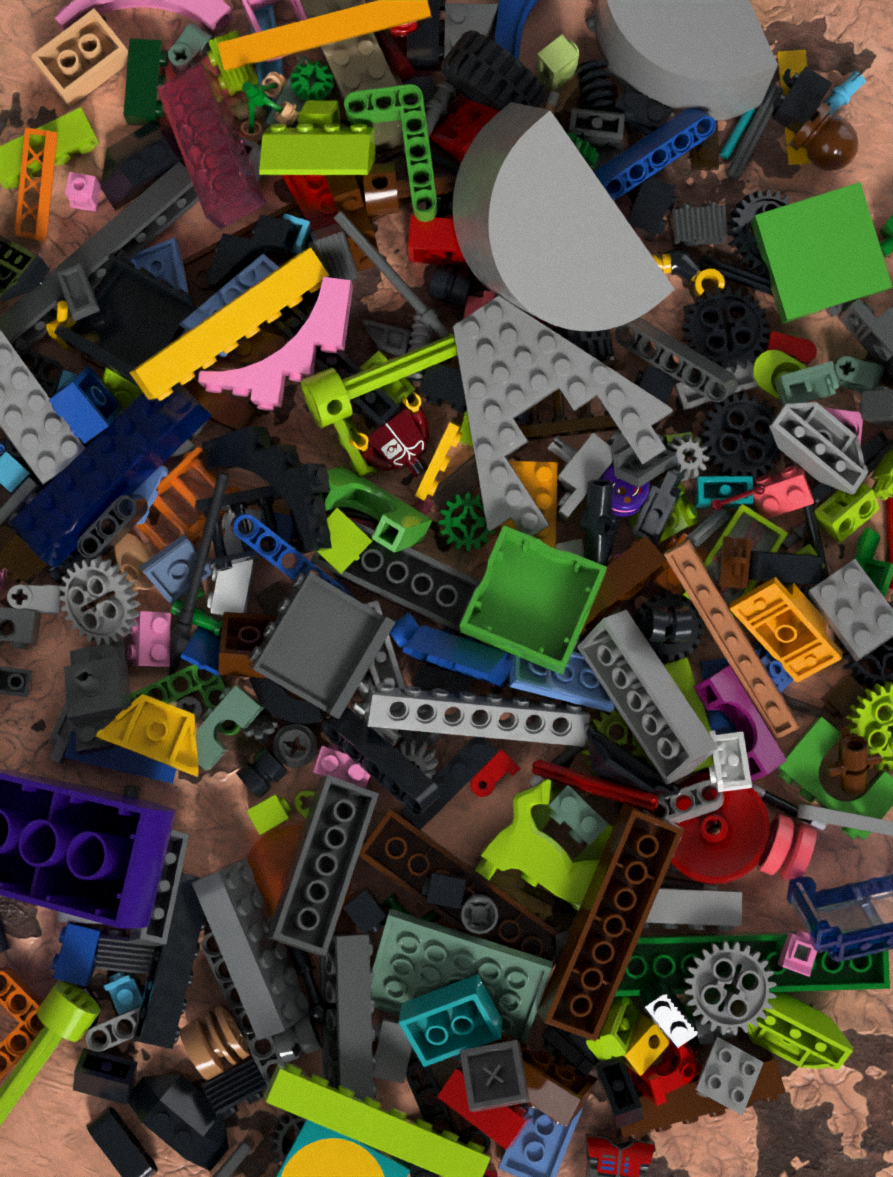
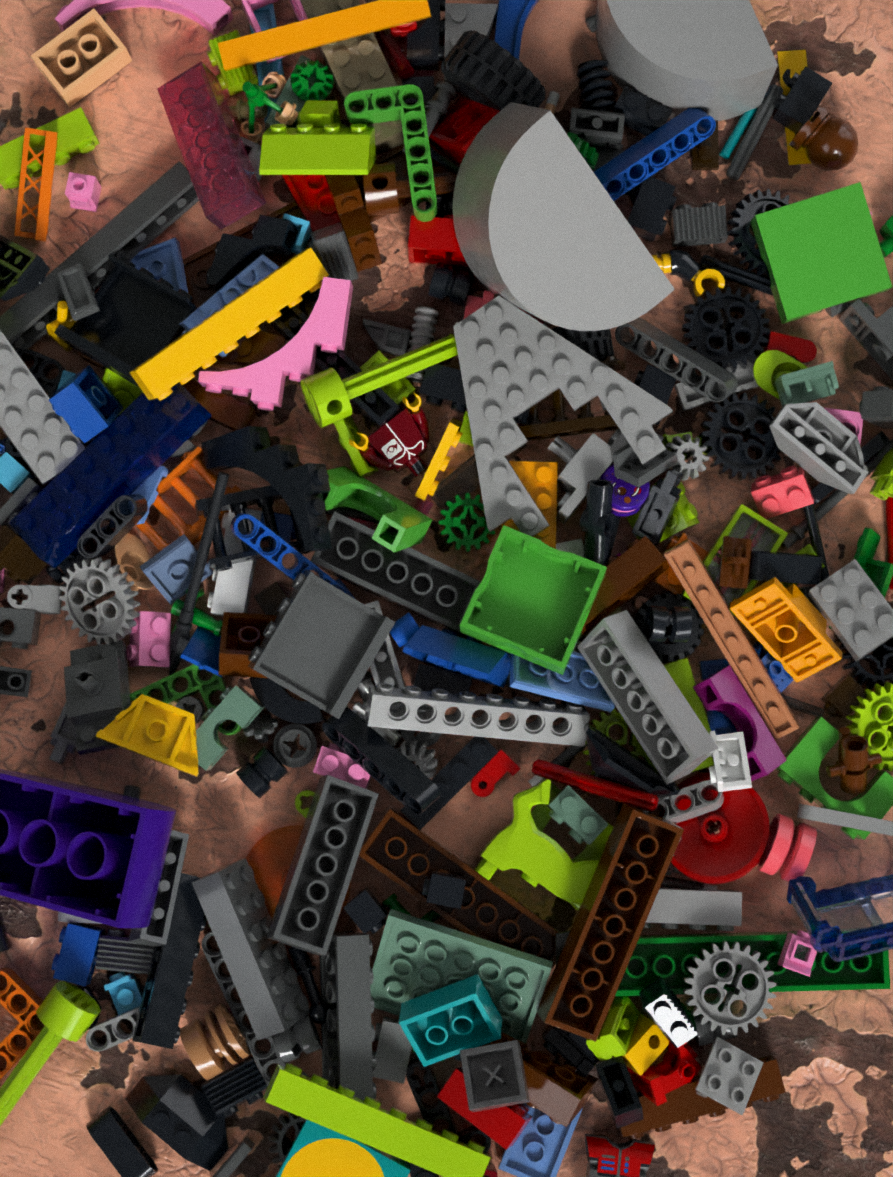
blue tile [64,731,176,784] -> none
black brick [73,1048,138,1105] -> none
black wedge [100,121,204,211] -> none
dark green brick [123,38,169,126] -> none
sand green piece [168,23,215,77] -> none
lime brick [247,794,292,835] -> none
lime piece [317,508,372,574] -> none
dark grey bar [334,211,451,339] -> none
dark grey wheel [461,894,498,934] -> none
dark grey piece [516,881,578,918] -> none
yellowish green brick [535,35,579,92] -> none
light grey axle [686,509,730,549] -> none
teal brick [694,476,753,509] -> none
dark red hinge [711,484,765,511] -> none
lime wedge [740,992,853,1070] -> none
black bar [752,784,827,831] -> none
lime brick [814,482,880,543] -> none
medium azure pin [816,71,866,118] -> none
sand green piece [834,356,884,394] -> none

